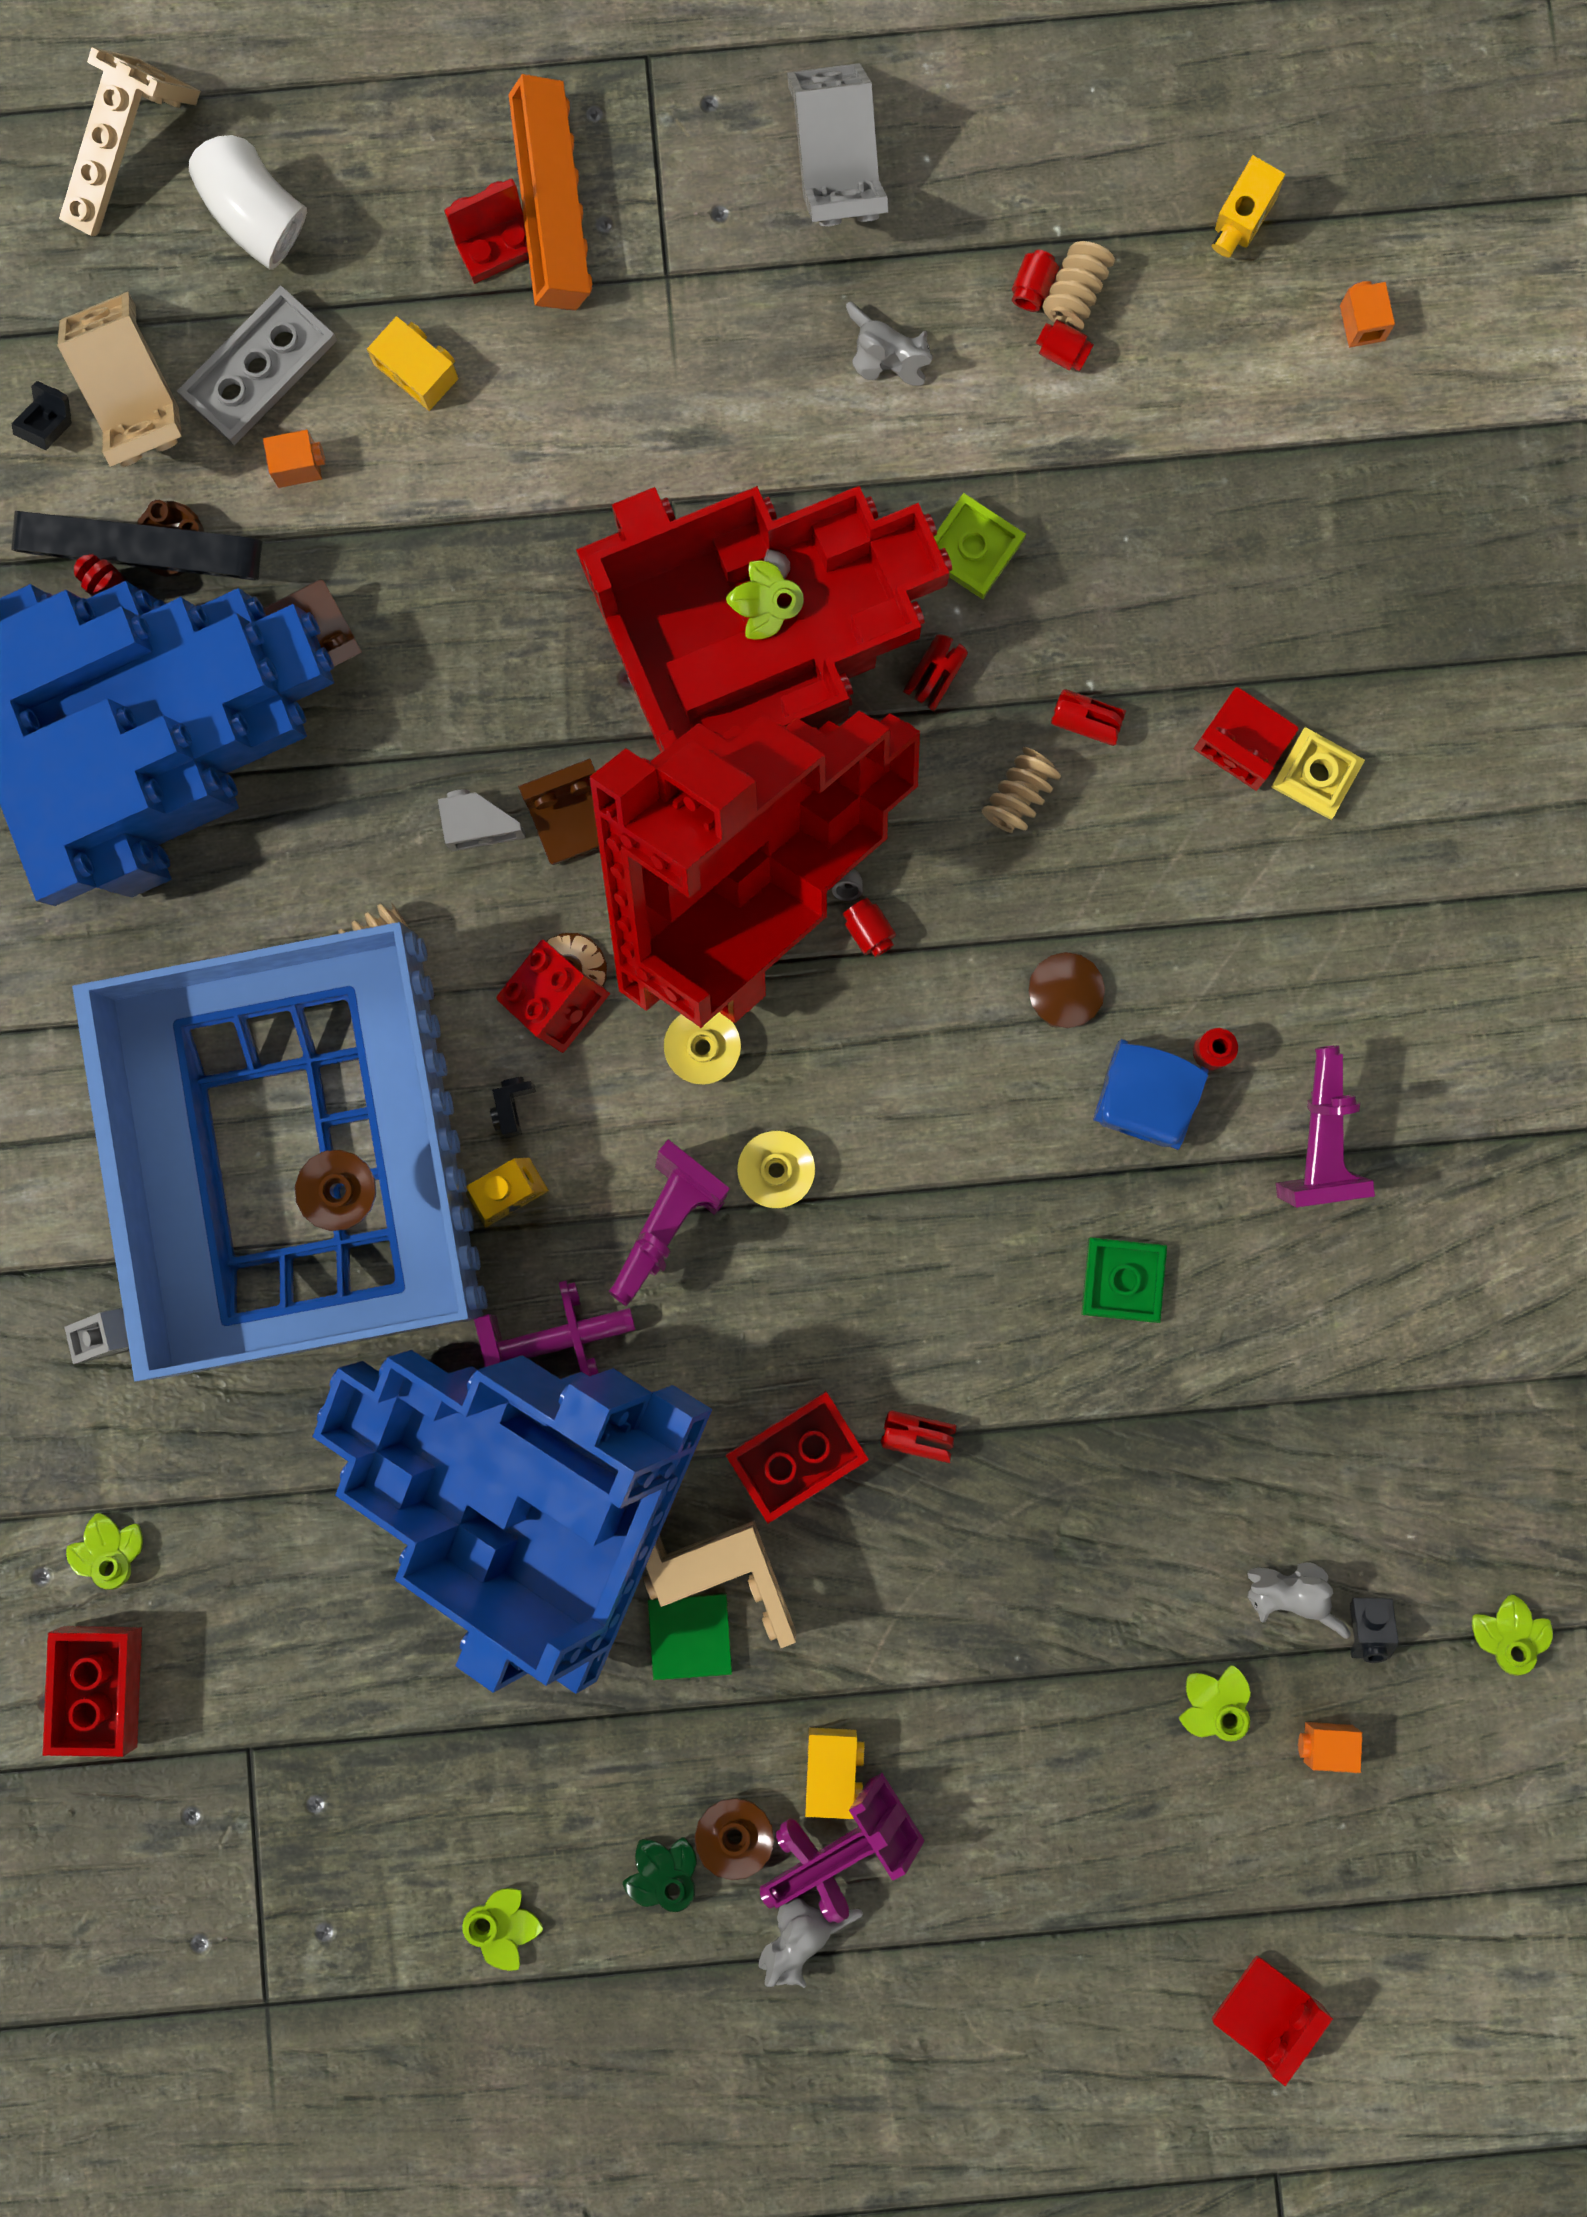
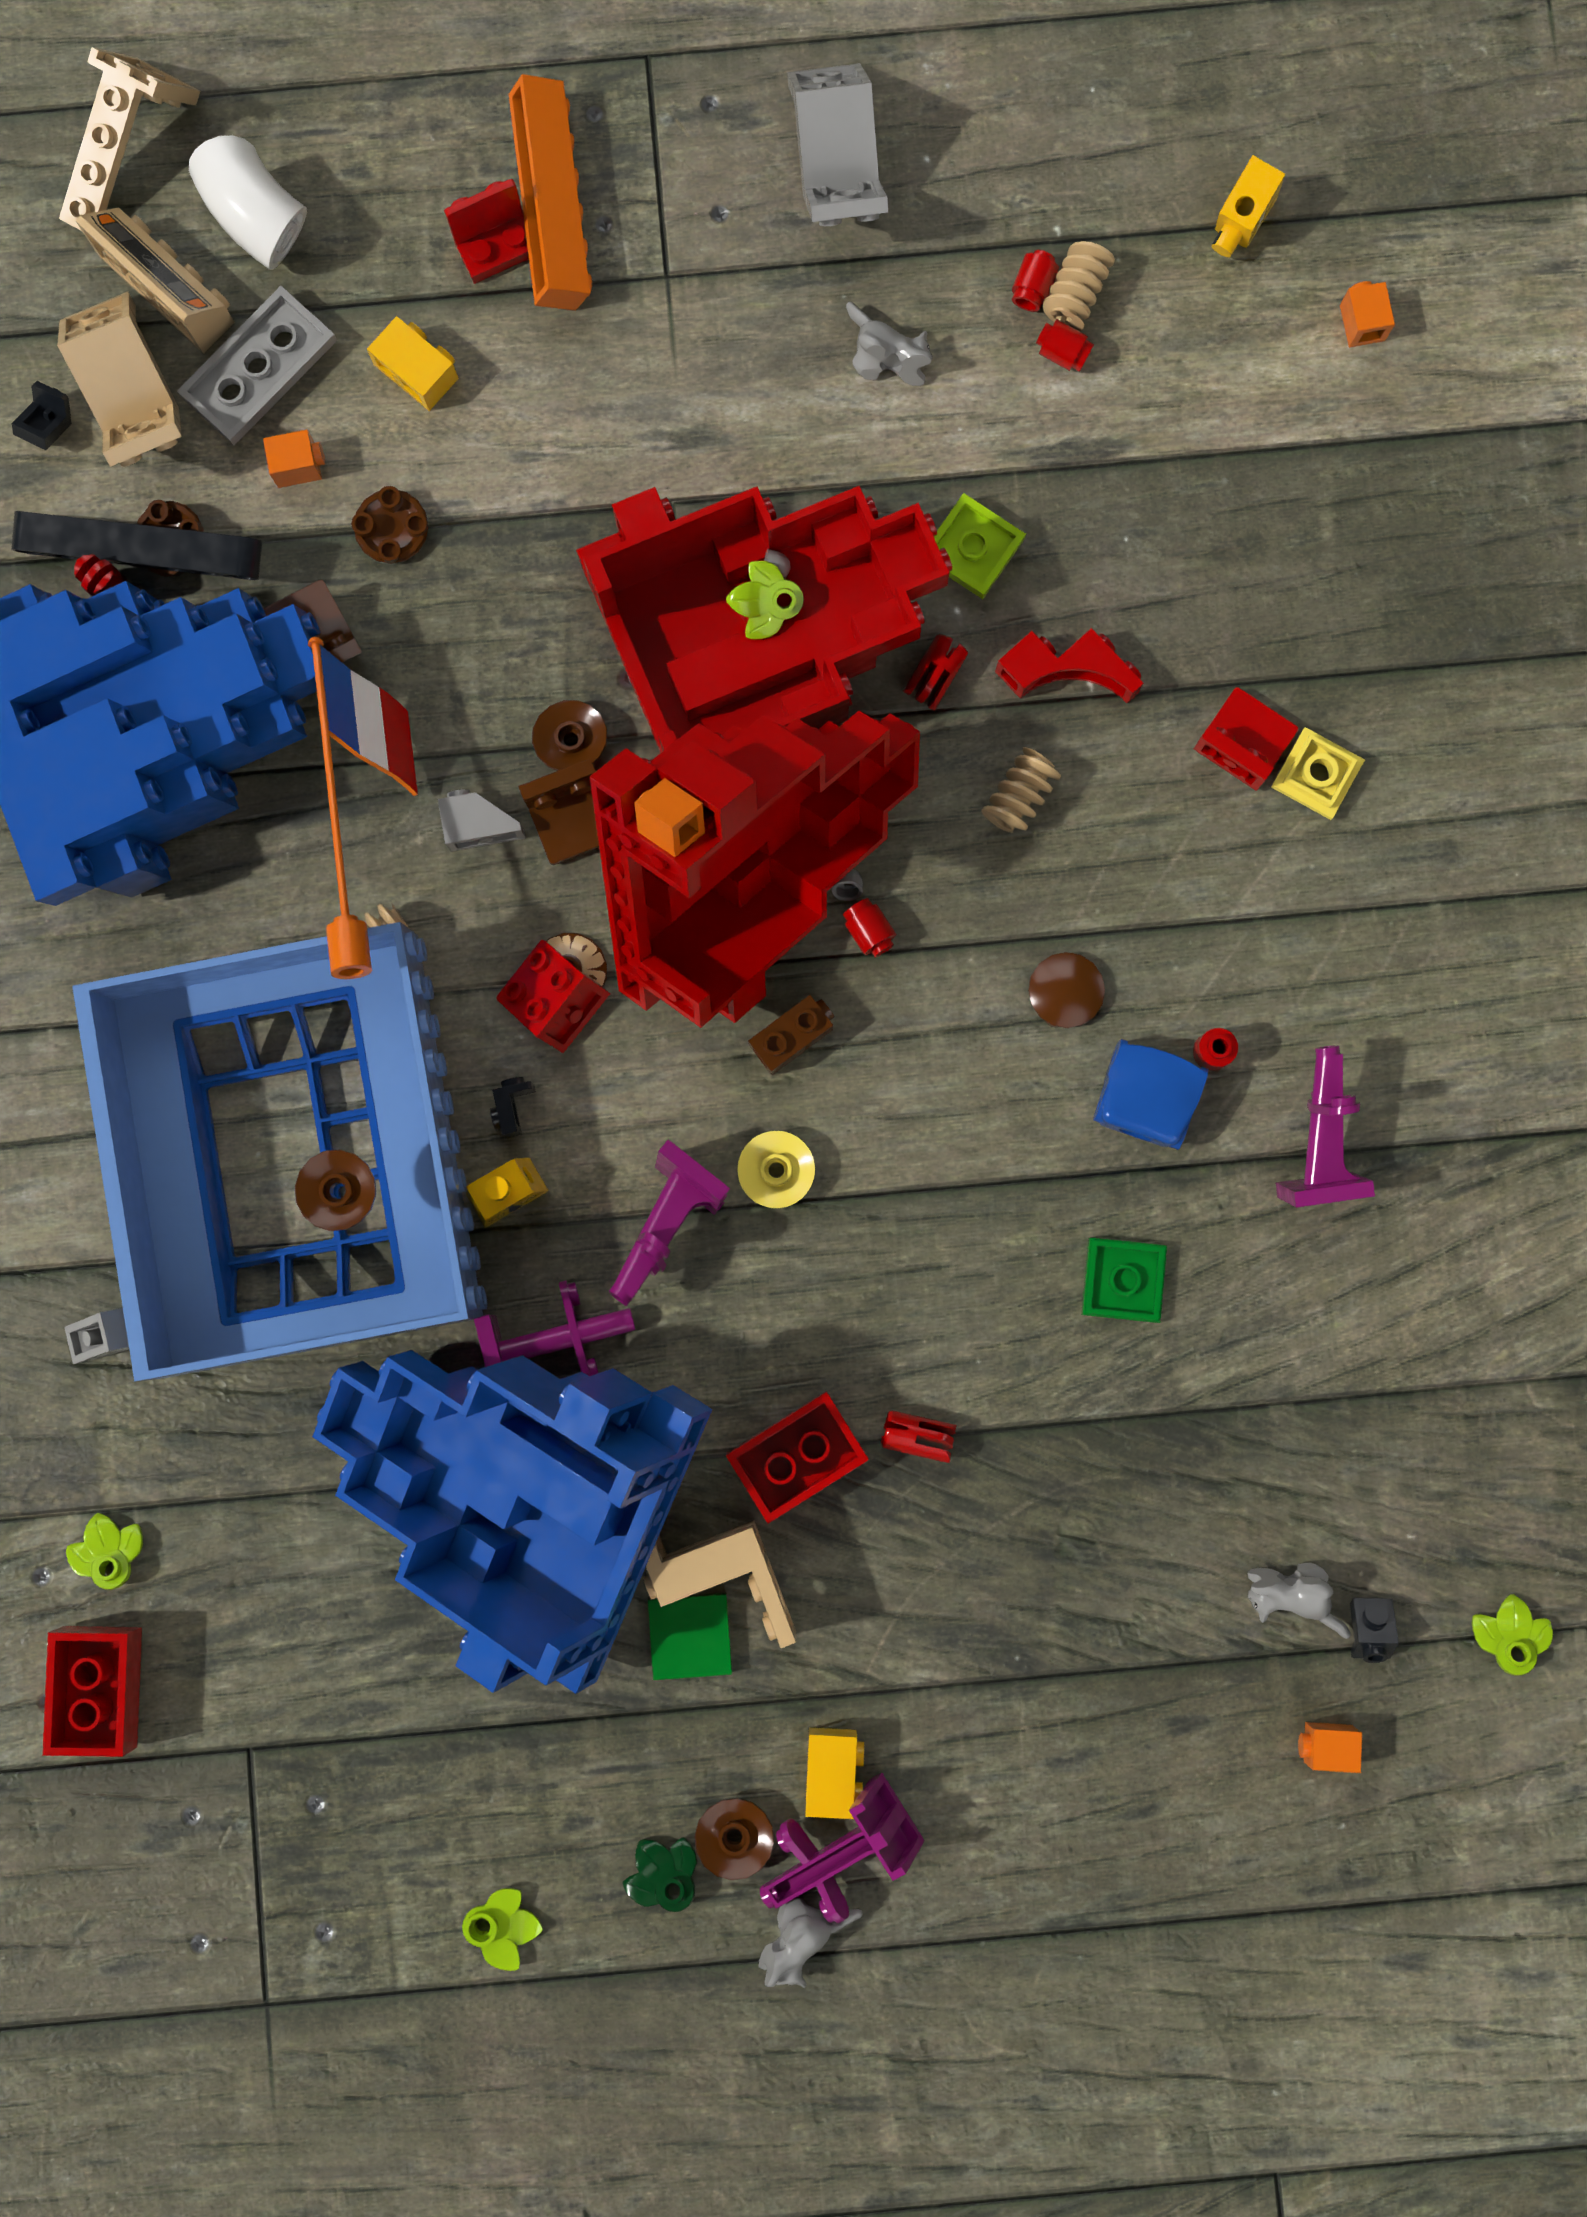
light yellow dish [664,1013,741,1085] -> none
red arm [1051,689,1126,746] -> none
lime plate [1179,1665,1251,1742] -> none
red bracket [1212,1956,1333,2086] -> none
none -> tan slope [75,207,235,354]
none -> flag [308,637,418,979]
none -> reddish brown dish [351,486,429,564]
none -> reddish brown dish [532,700,607,771]
none -> orange brick [634,778,705,857]
none -> reddish brown brick [748,995,835,1075]
none -> red arch [995,628,1144,703]

